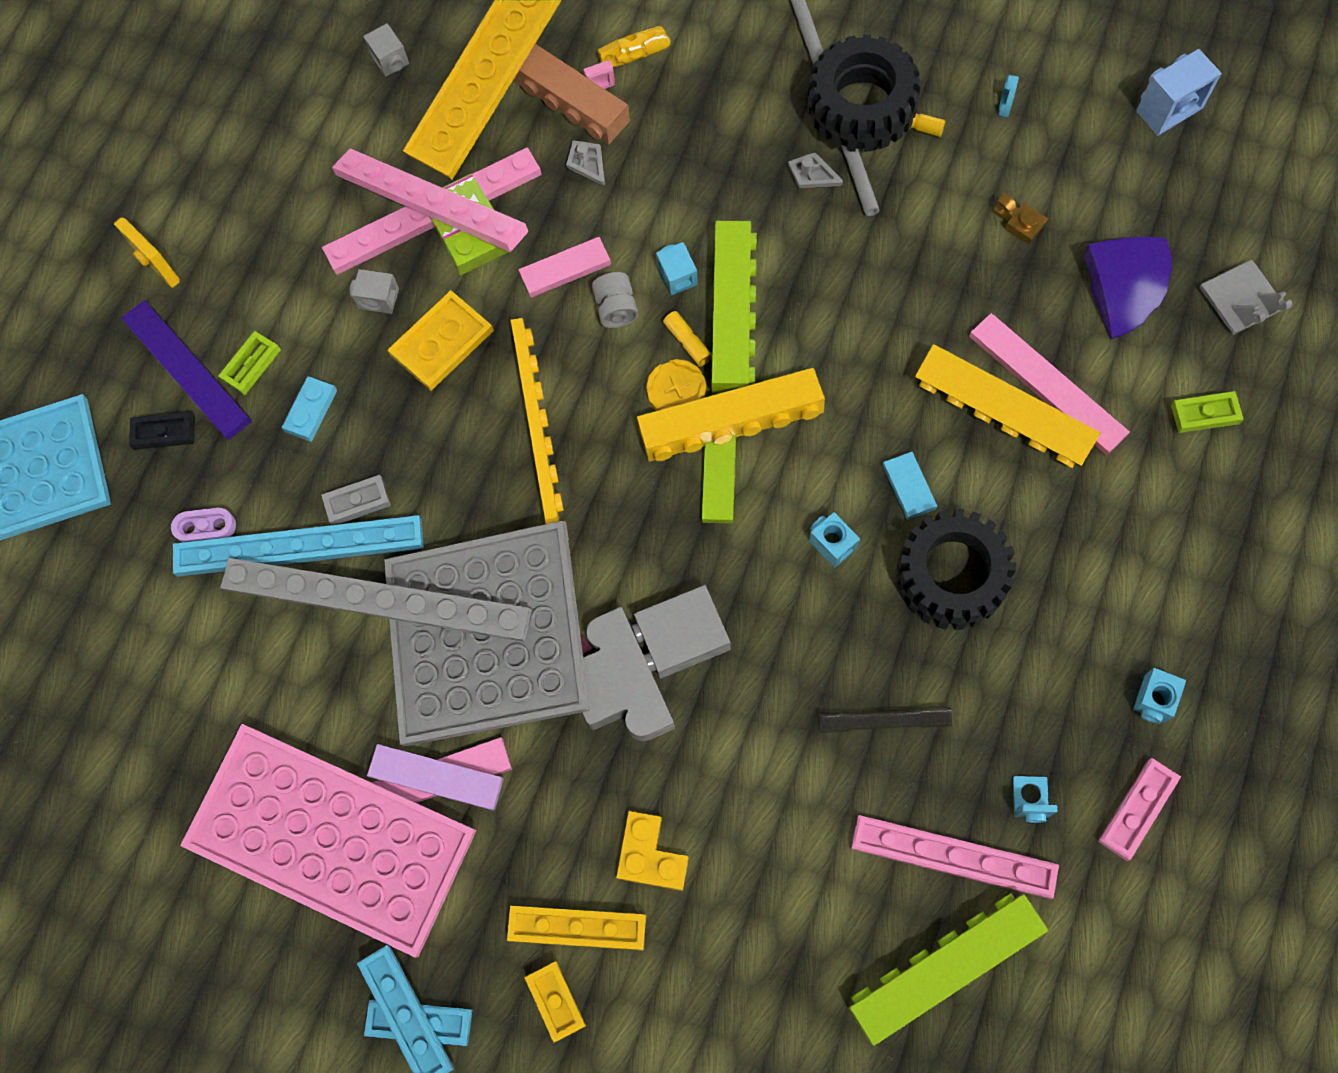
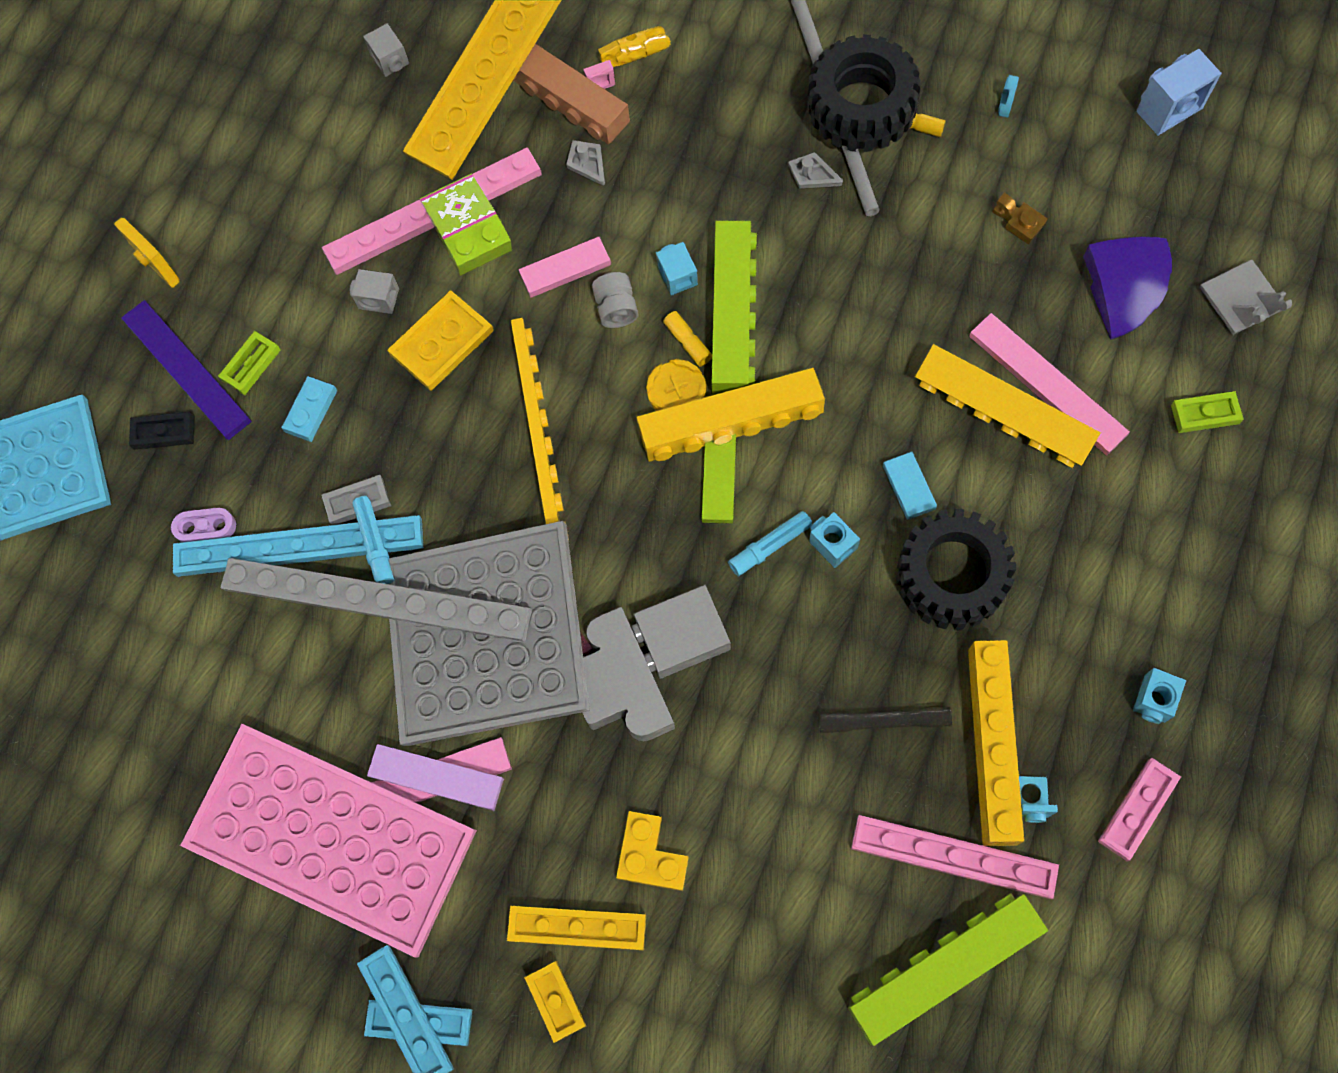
bright pink plate [332,148,528,252] -> none
none -> medium azure axle [352,496,394,584]
none -> medium azure axle [728,511,812,577]
none -> yellow brick [968,640,1024,846]

